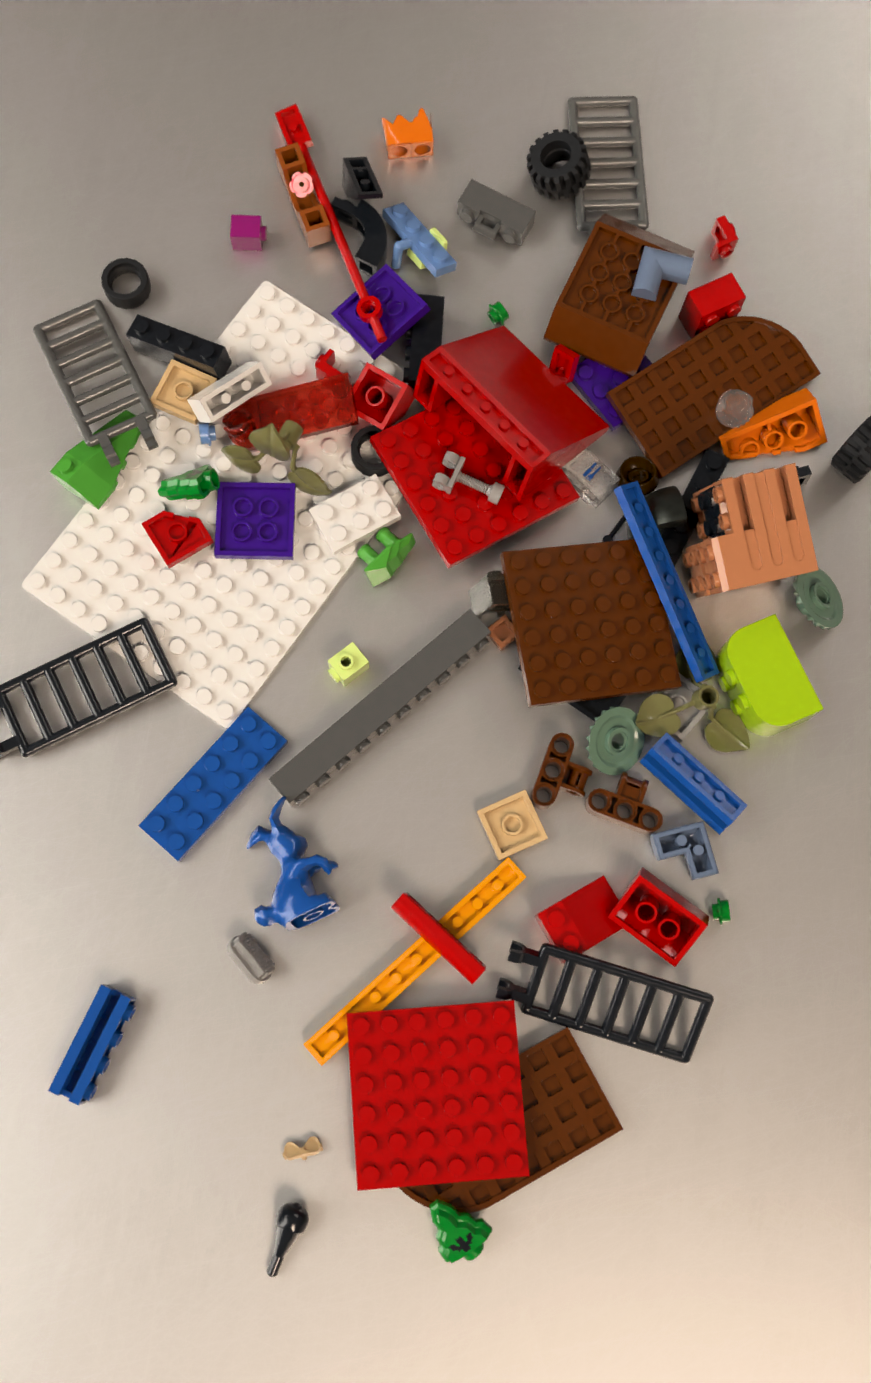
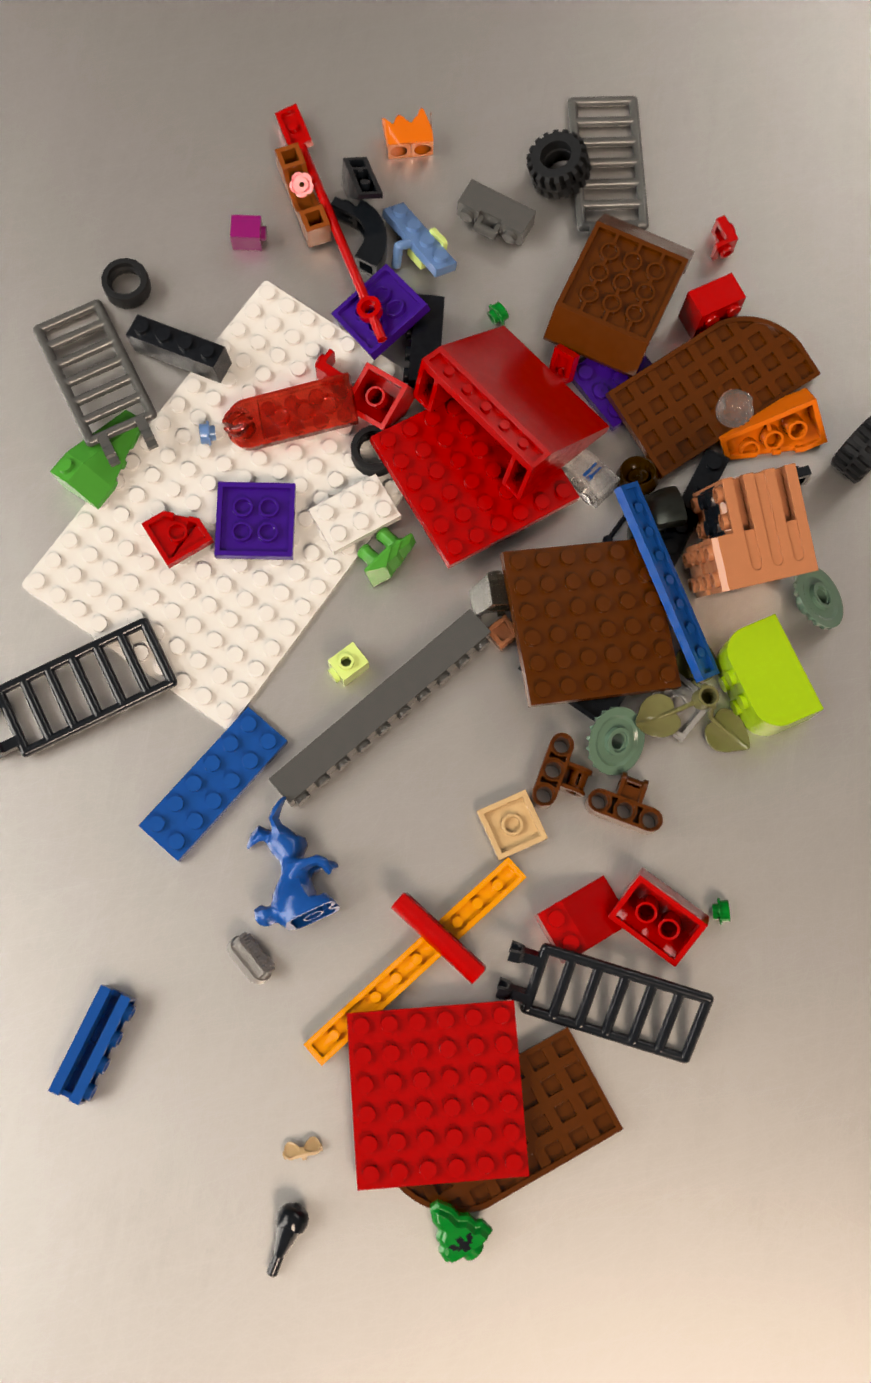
tan plate [150,359,218,425] -> none
green rock [158,464,220,500] -> none
white brick [187,361,272,423] -> none
olive plant [221,420,333,496] -> none
light grey bar [432,451,505,505] -> none
sand blue brick [631,246,694,301] -> none
blue brick [640,732,748,835] -> none
sand blue brick [650,821,719,881] -> none

